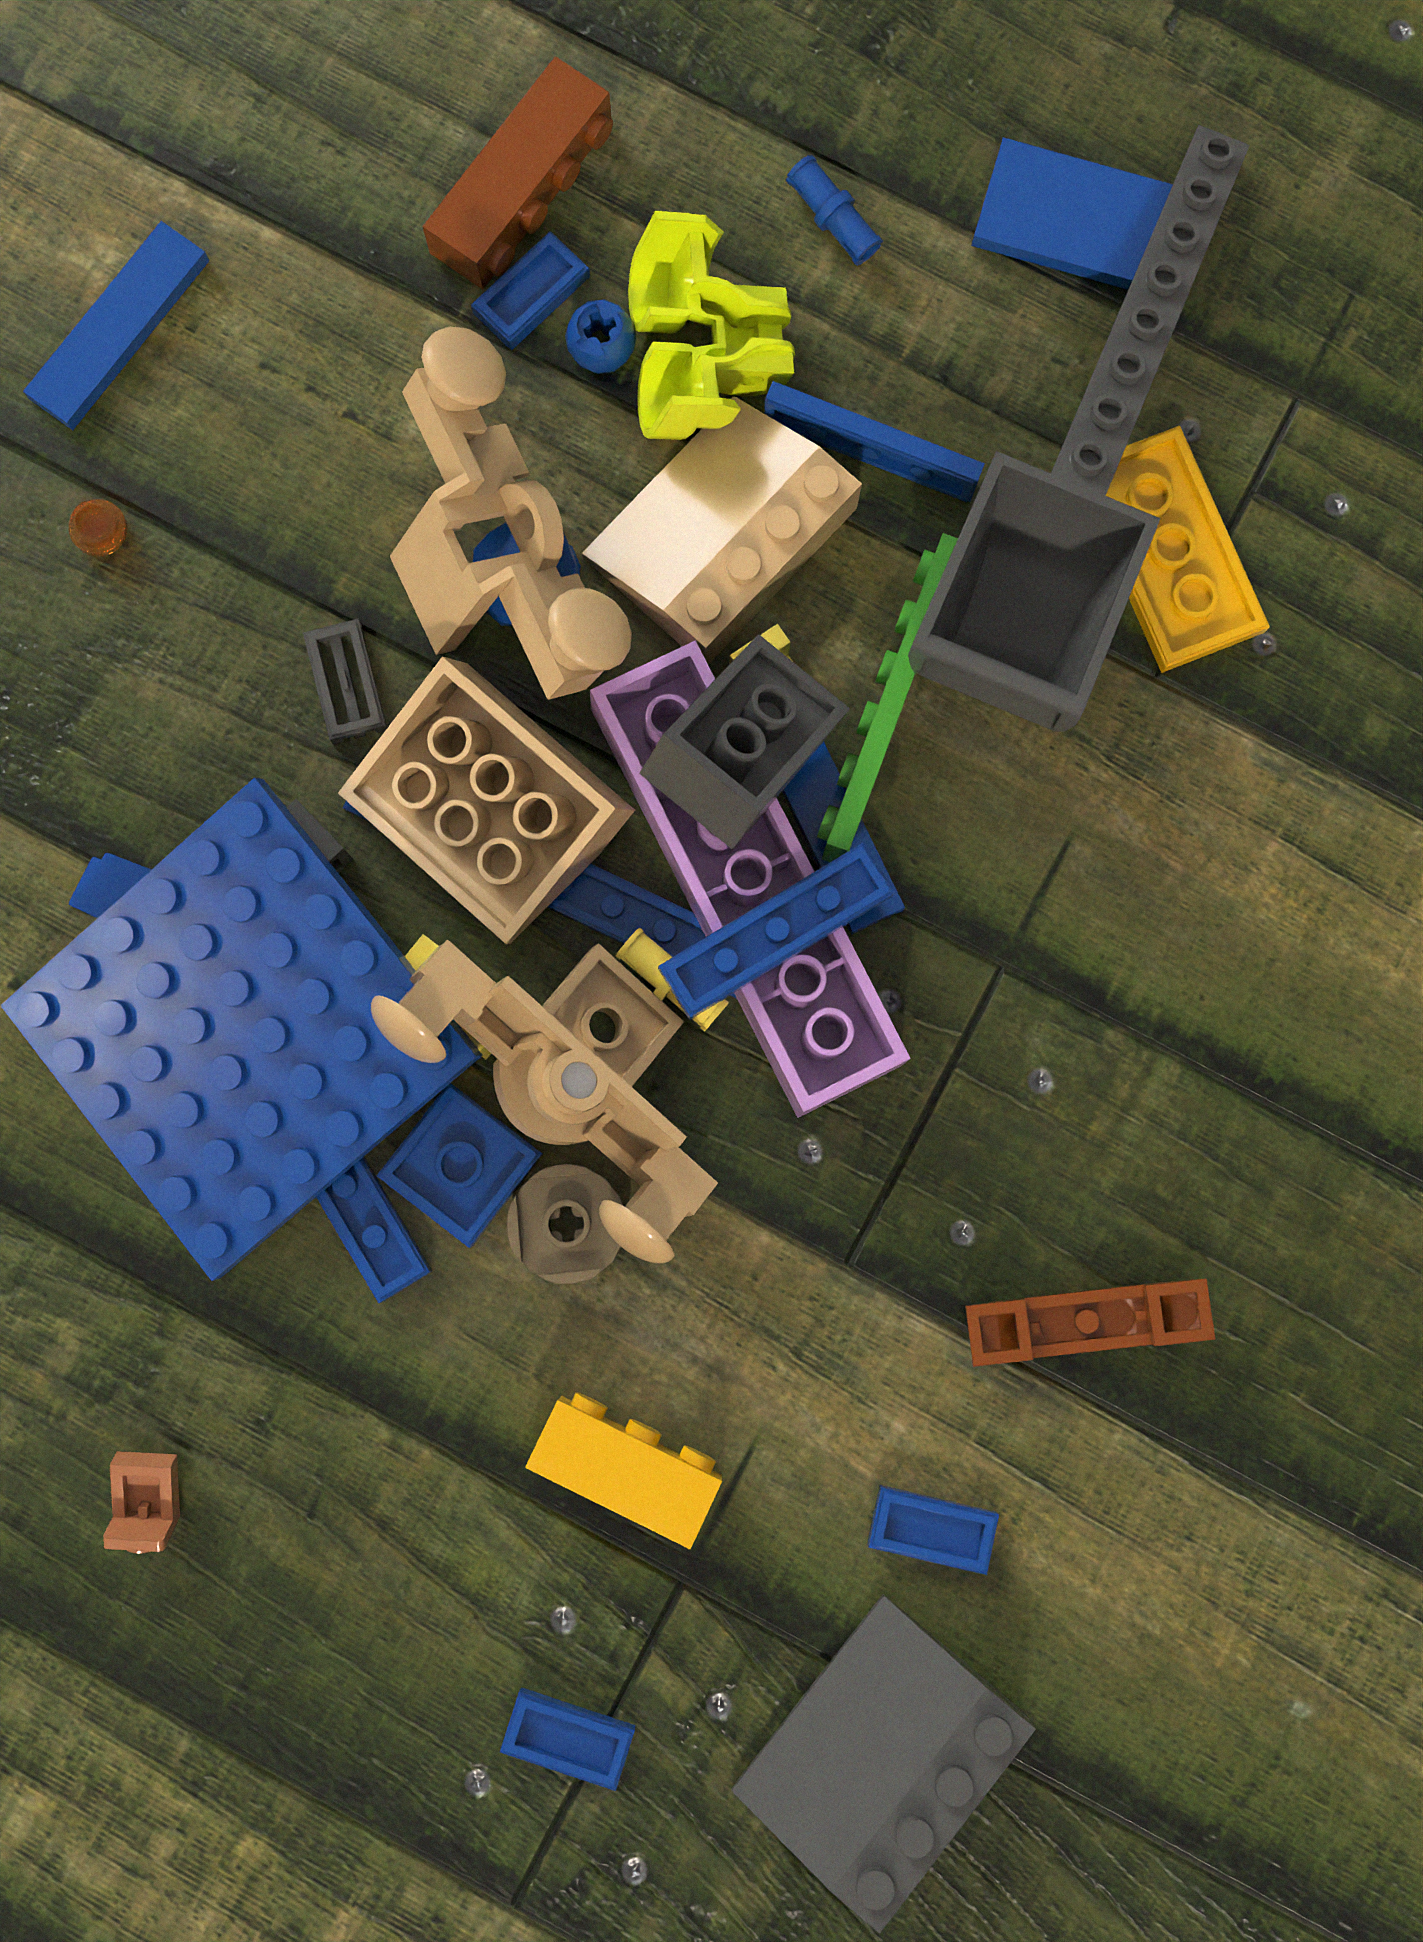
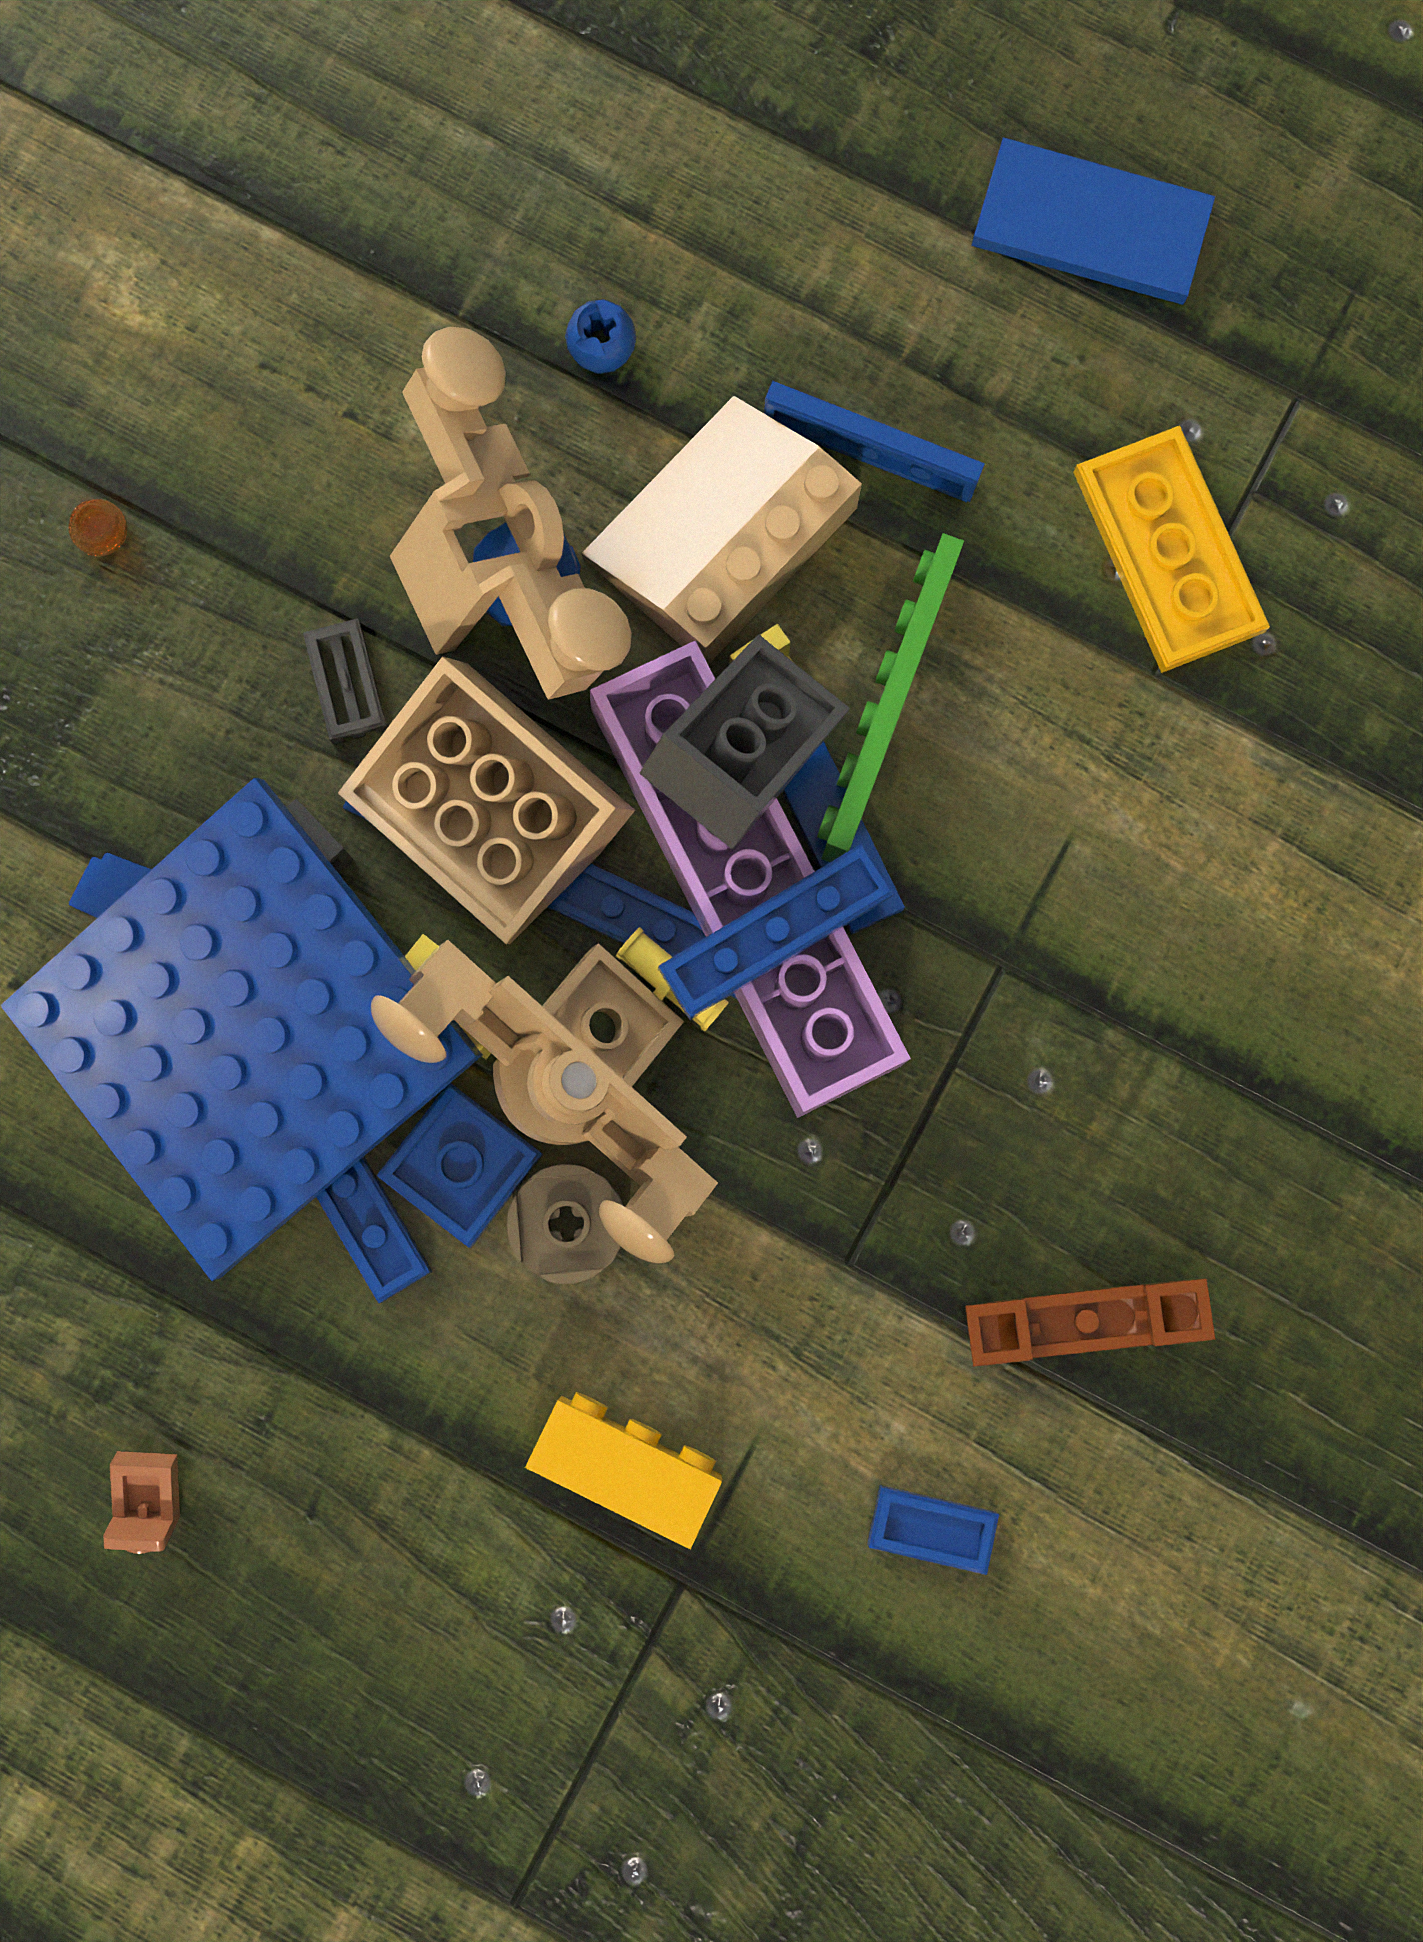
blue tile [23,221,209,430] -> none
dark orange brick [422,56,613,290] -> none
blue tile [471,231,590,351] -> none
blue tile [500,1687,636,1791] -> none
neon yellow piece [628,211,795,440] -> none
dark grey slope [731,1594,1036,1933] -> none
blue pin [786,155,883,266] -> none
dark grey plate [908,125,1250,732] -> none

